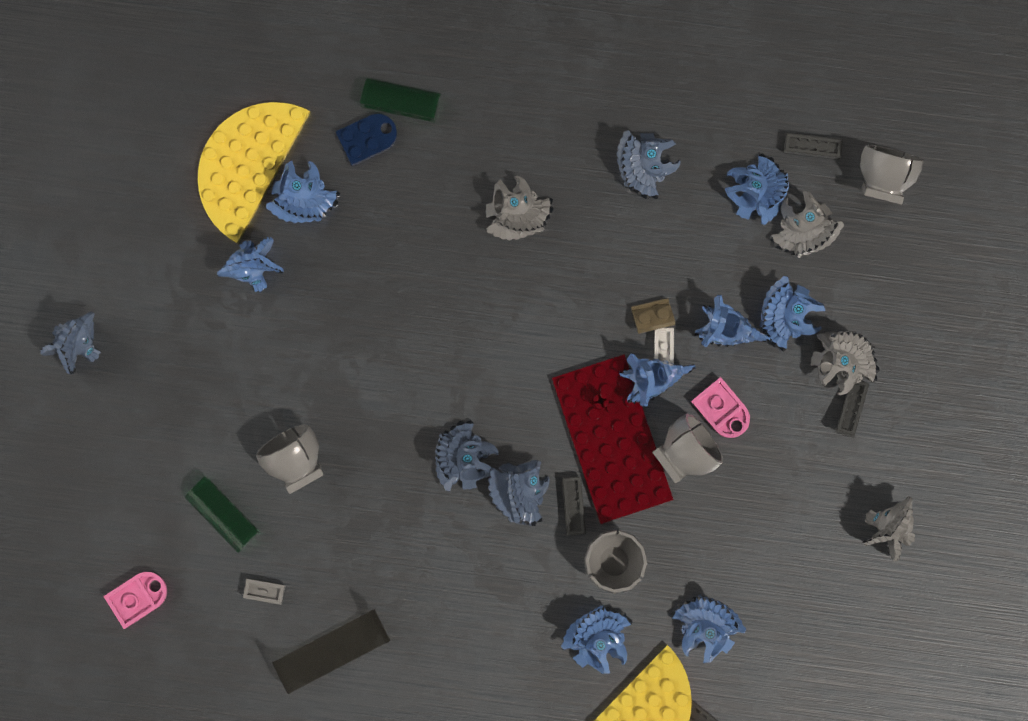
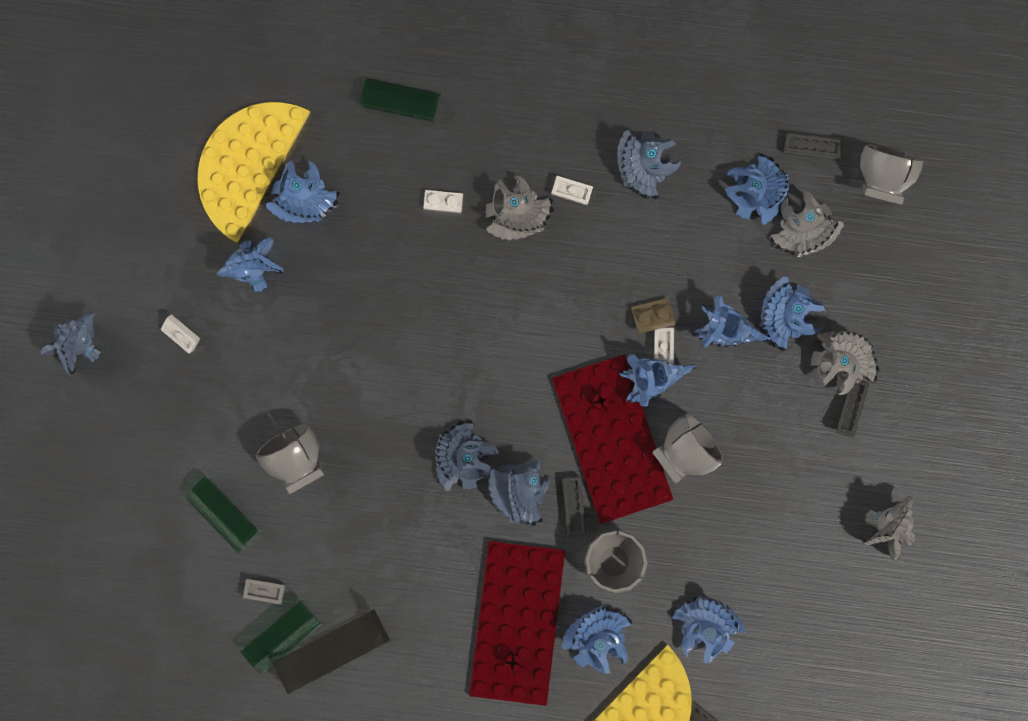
bright pink plate [103,572,167,629] -> none
dark blue plate [336,114,397,167] -> none
bright pink plate [691,377,750,438] -> none
none -> white plate [160,314,200,354]
none -> clear green brick [241,600,322,675]
none -> white plate [423,190,463,213]
none -> dark red plate [469,541,565,706]
none -> white plate [551,176,593,206]

